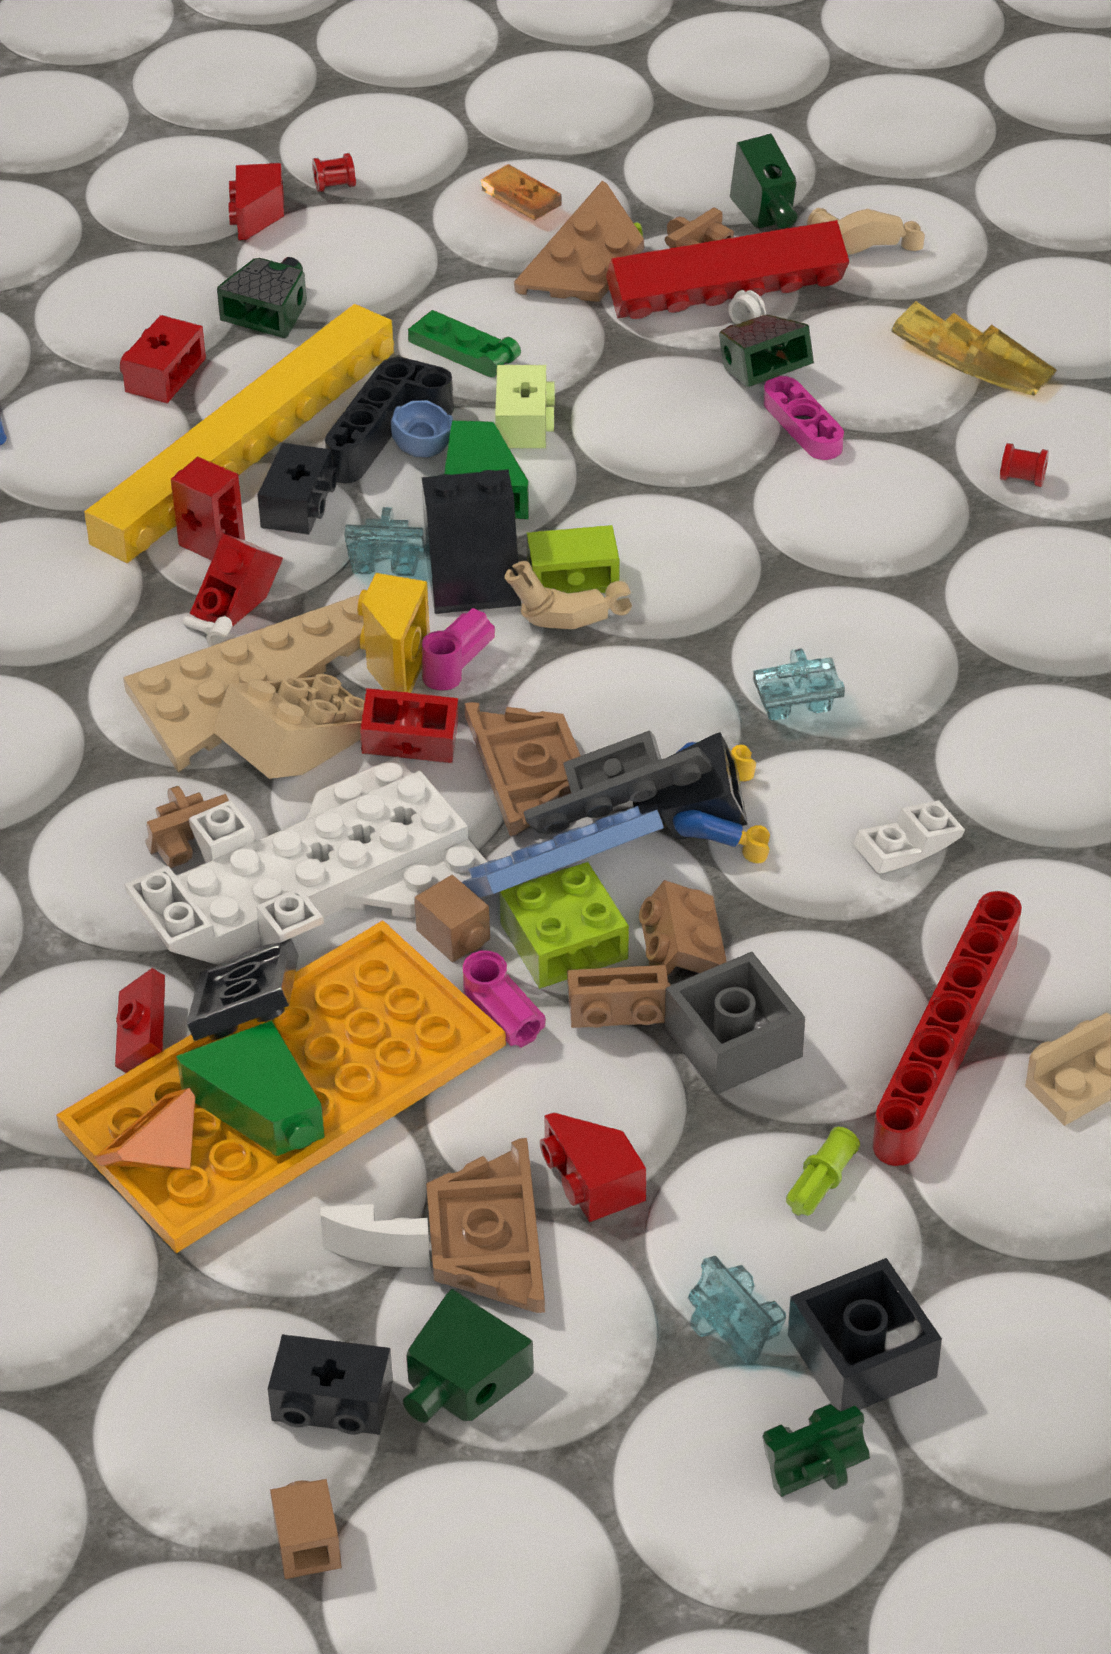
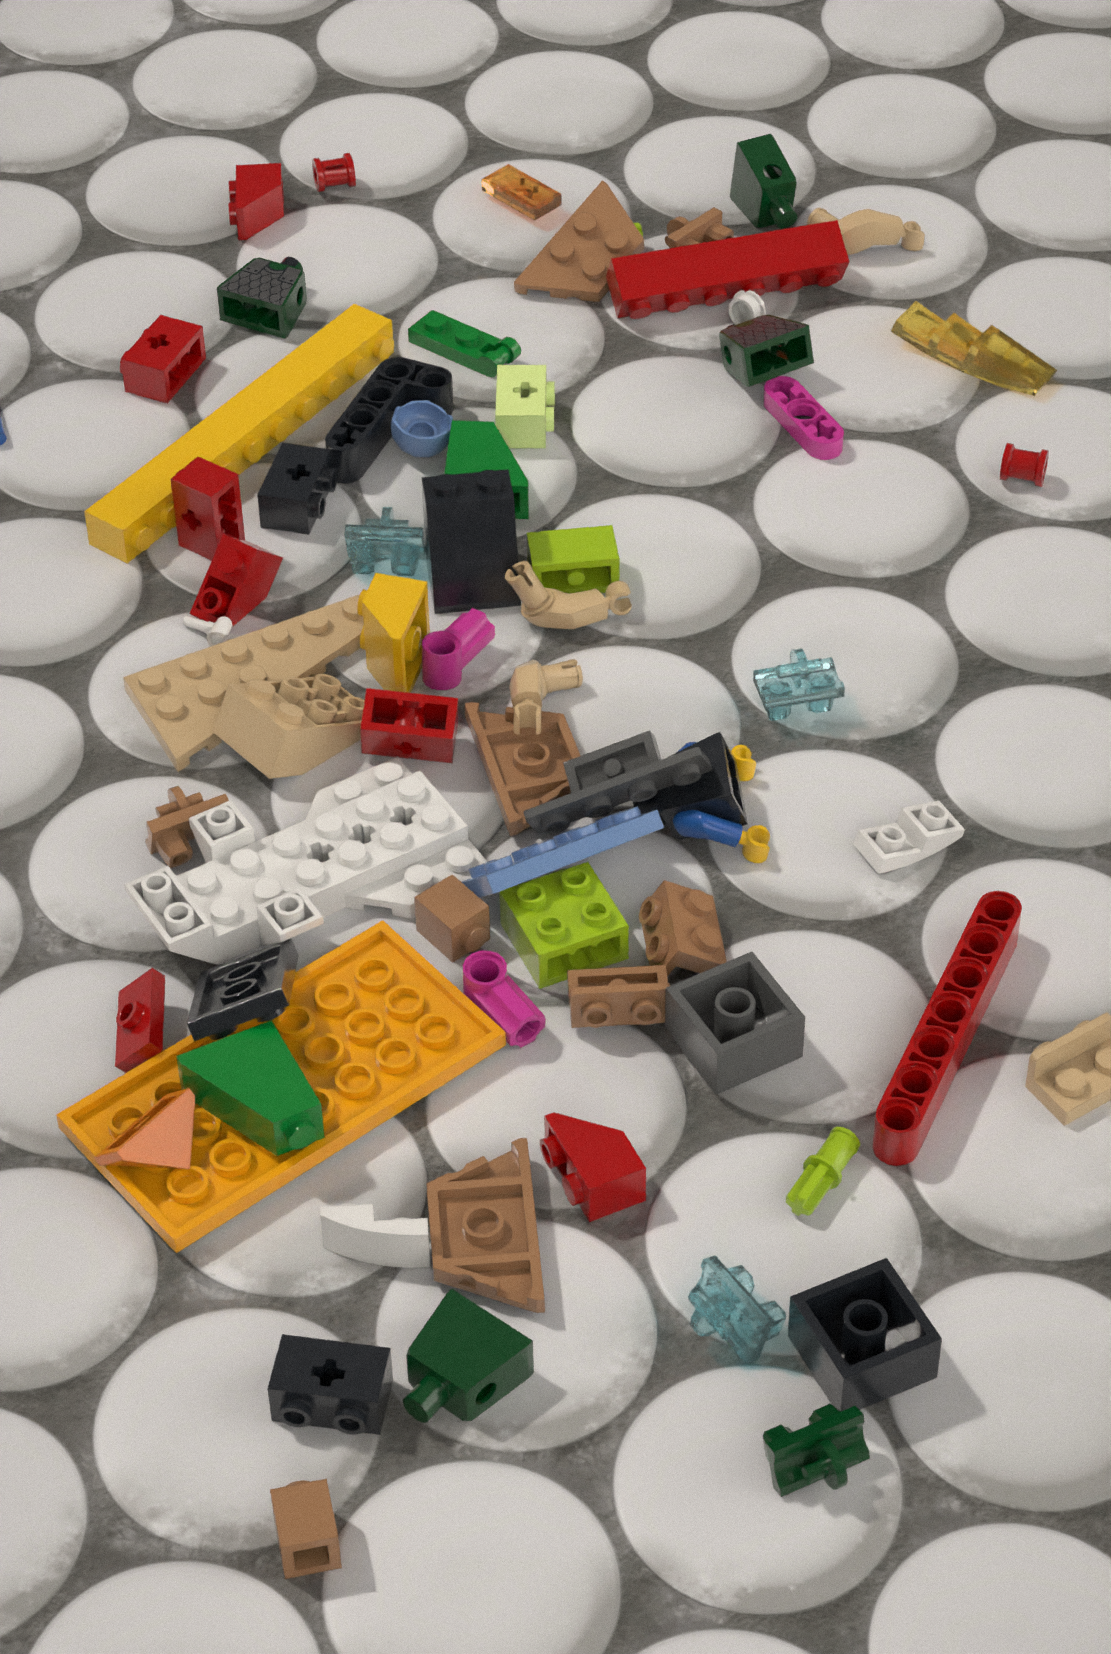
none -> tan arm [509,659,583,735]

